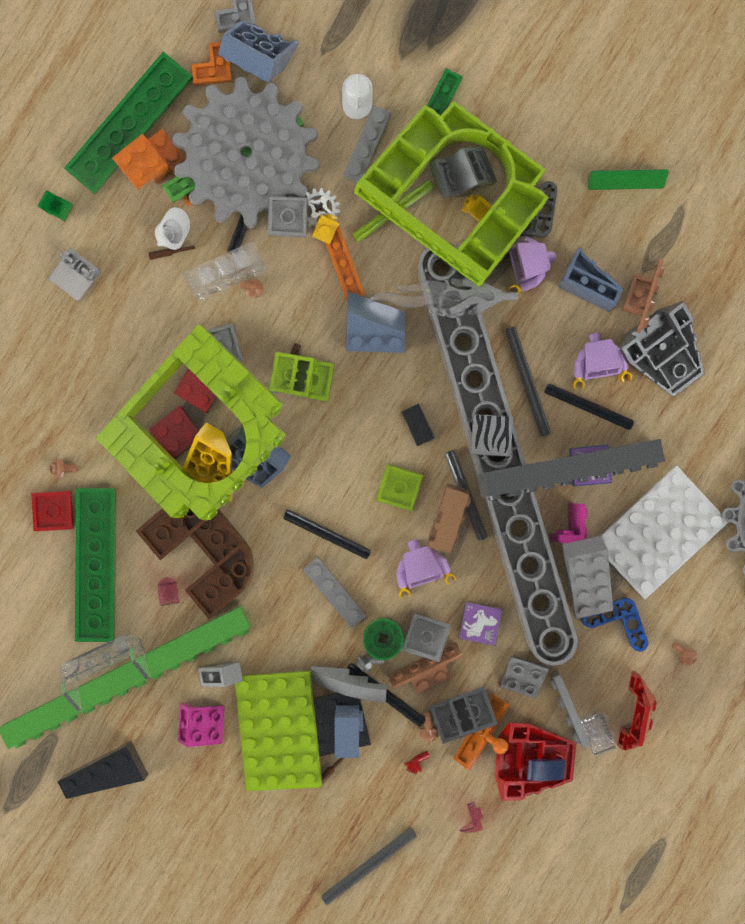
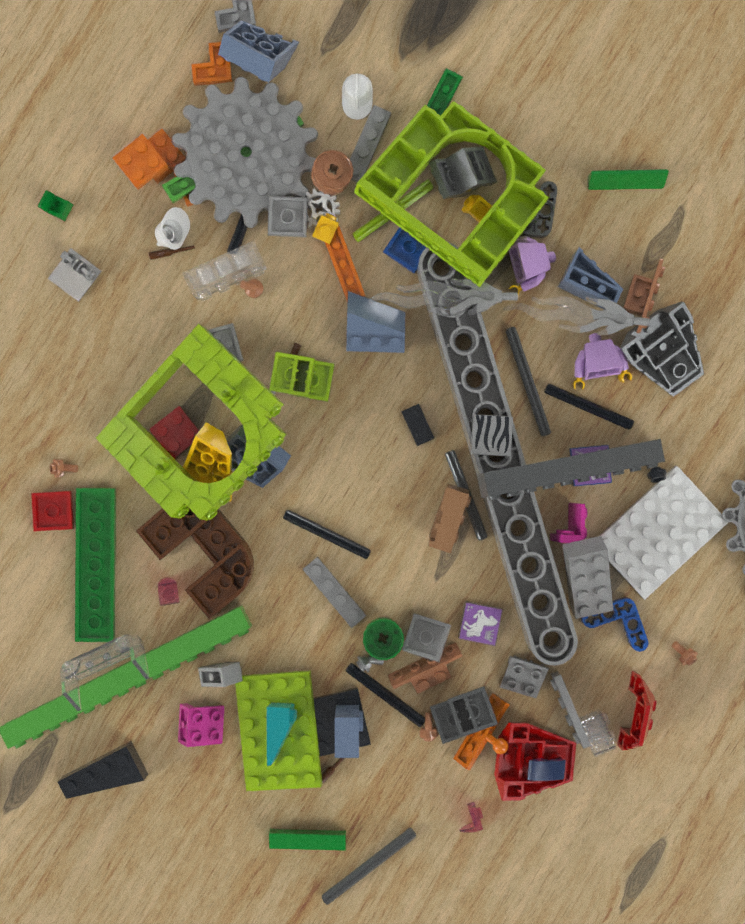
green plate [64,51,193,195] -> none
red plate [174,368,217,413] -> none
light grey slope [311,666,387,703] -> none
lime tile [376,464,423,512] -> none
lavender torso [396,540,456,599] -> none
red plate [404,751,430,774] -> none
none -> teal slope [267,703,297,766]
none -> green slope [269,829,346,851]
none -> nougat wheel [311,150,353,195]
none -> blue tile [383,227,427,274]
none -> piece [504,296,650,335]
none -> black plate [647,467,667,483]

